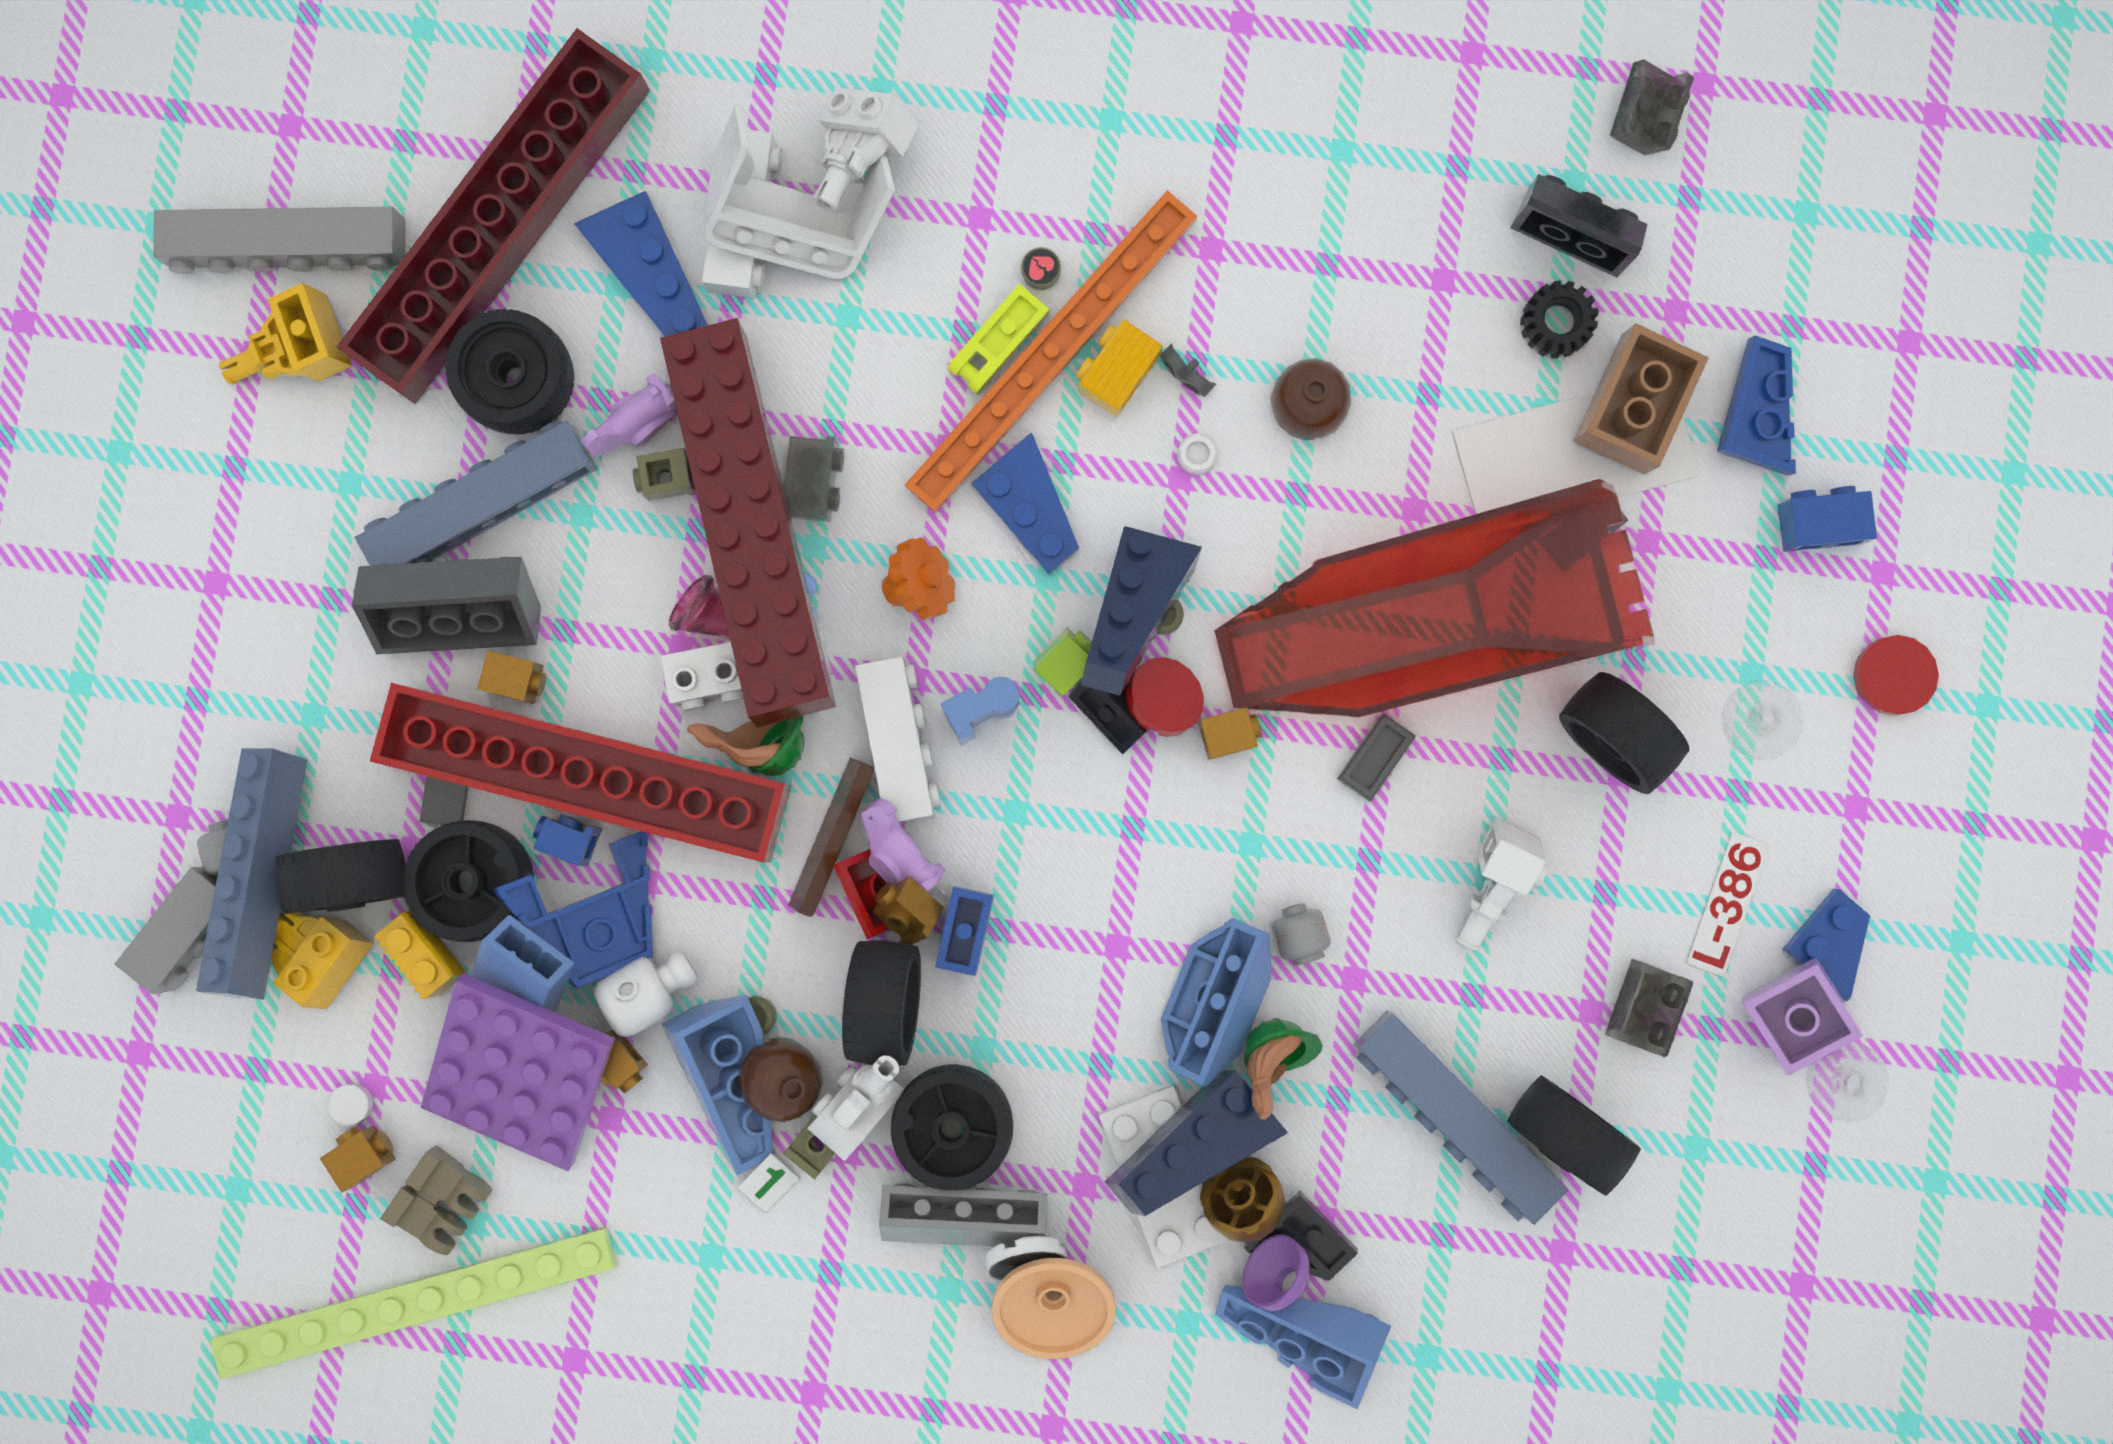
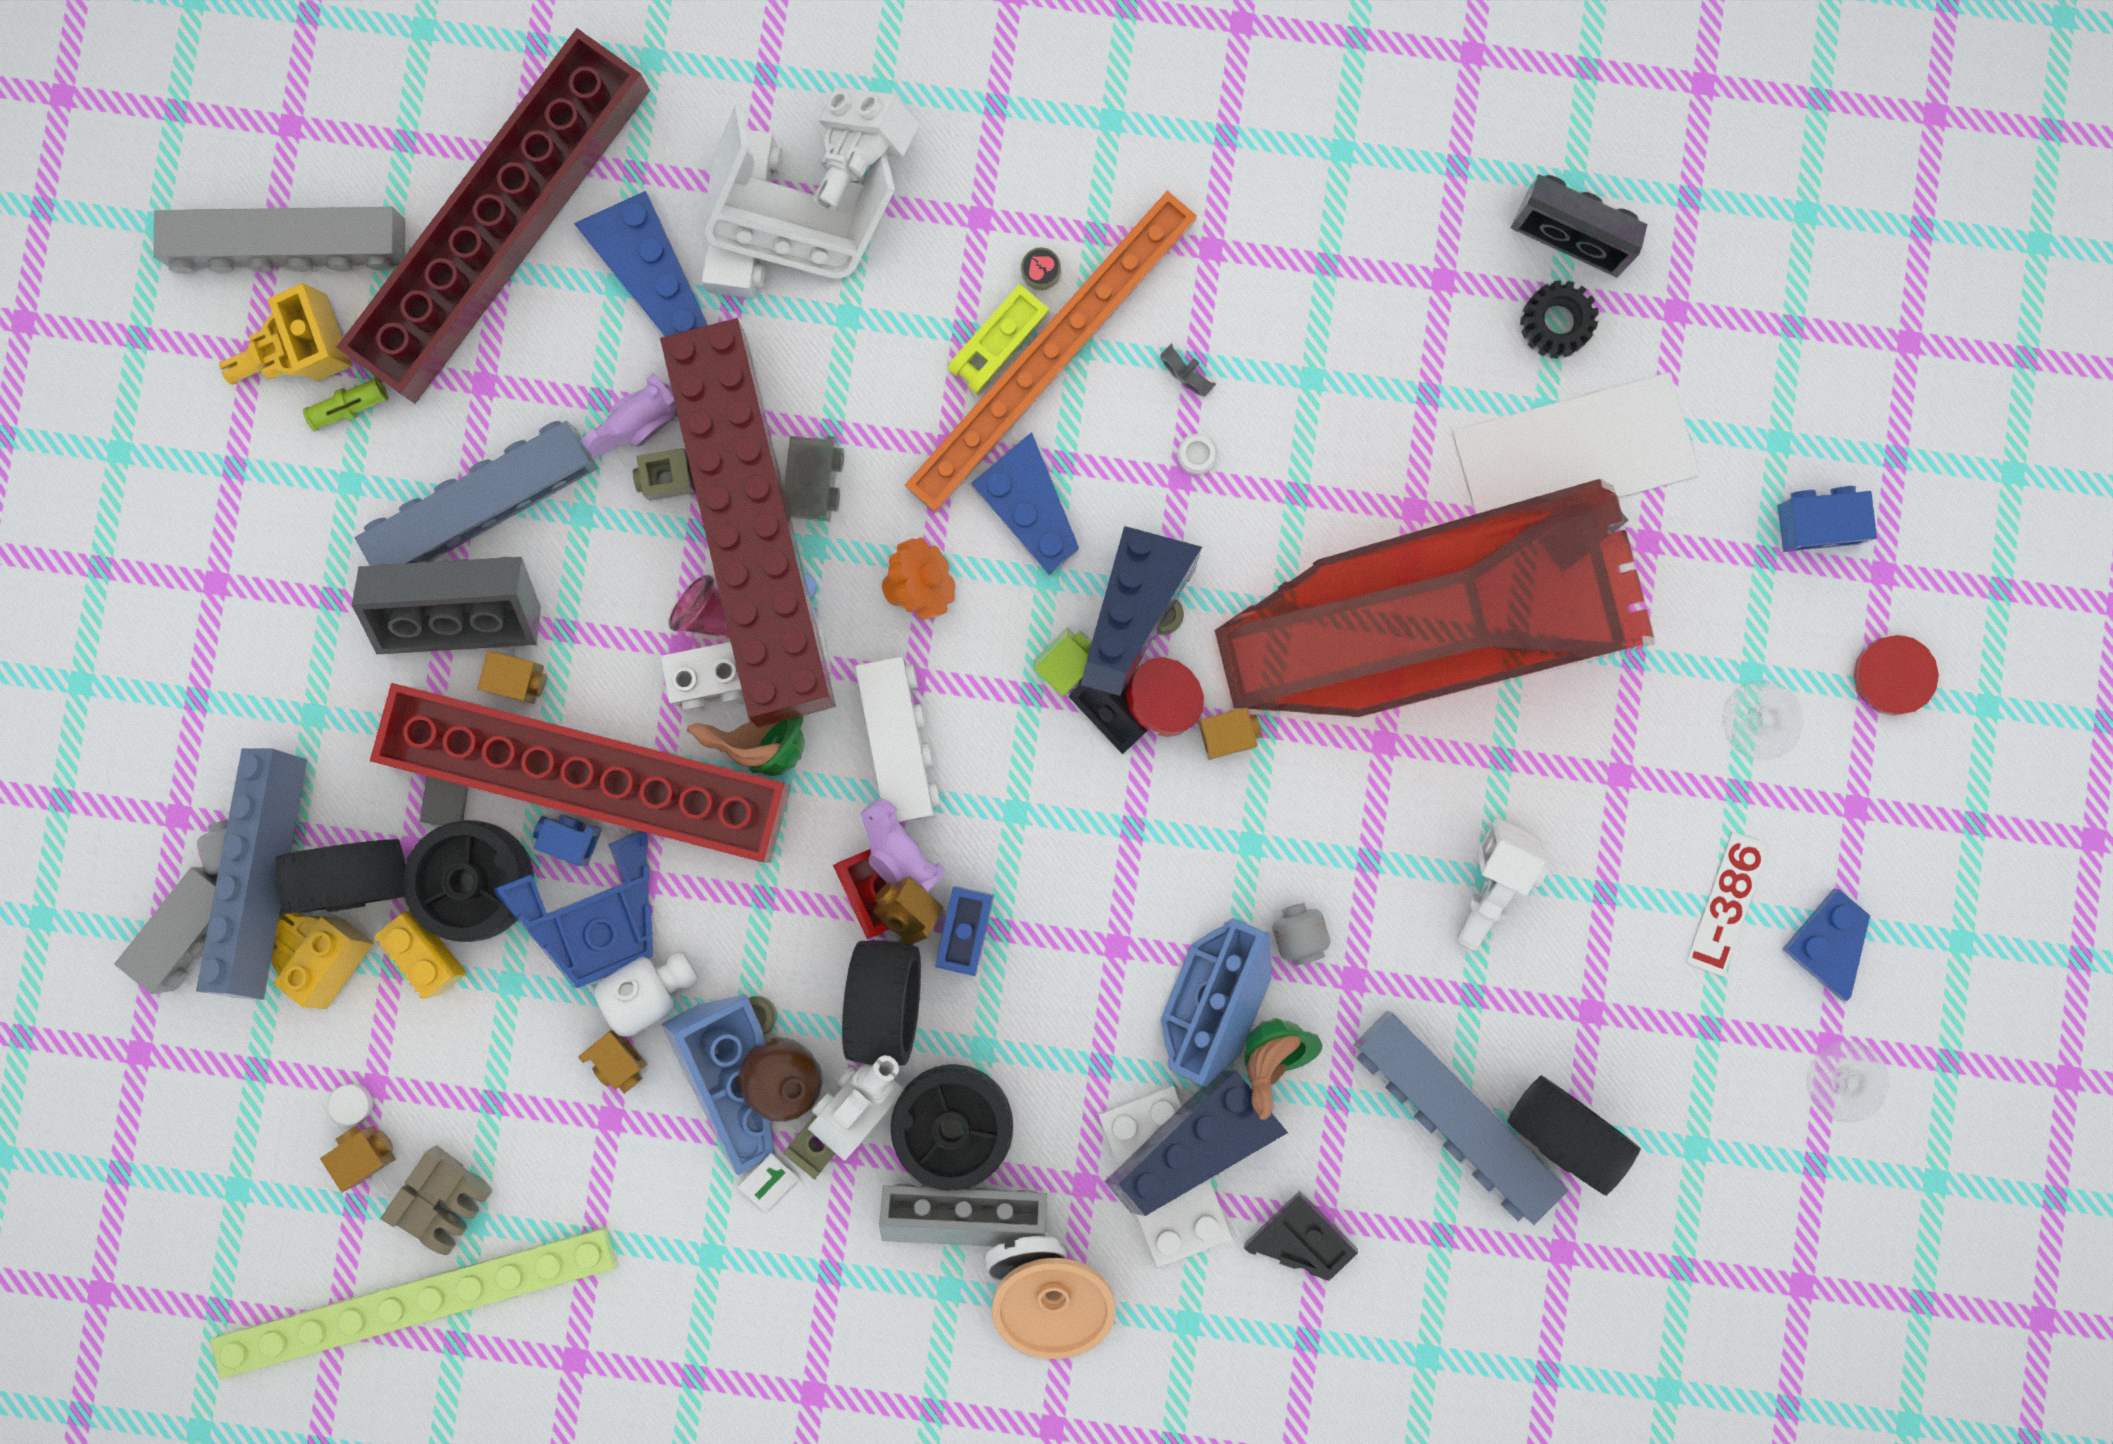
medium lavender plate [421,973,615,1171] -> none
black wheel [445,309,574,435] -> none
medium blue brick [471,915,575,1012] -> none
reddish brown tile [788,757,875,917] -> none
medium blue legs [940,677,1019,745] -> none
yellow brick [1076,319,1163,417] -> none
pearl gold cylinder [1200,1157,1285,1243] -> none
medium blue wedge [1215,1285,1391,1409] -> none
medium lavender piece [1242,1235,1309,1311] -> none
reddish brown cylinder [1271,358,1351,440] -> none
dark grey tile [1337,713,1416,802] -> none
black wheel [1559,672,1690,794] -> none
medium nougat brick [1573,323,1709,475] -> none
clear smoke bracket [1605,959,1693,1057] -> none
clear smoke bracket [1610,59,1694,156] -> none
blue wing [1717,335,1796,476] -> none
lavender brick [1743,957,1863,1076] -> none
none -> lime pin [303,377,389,432]

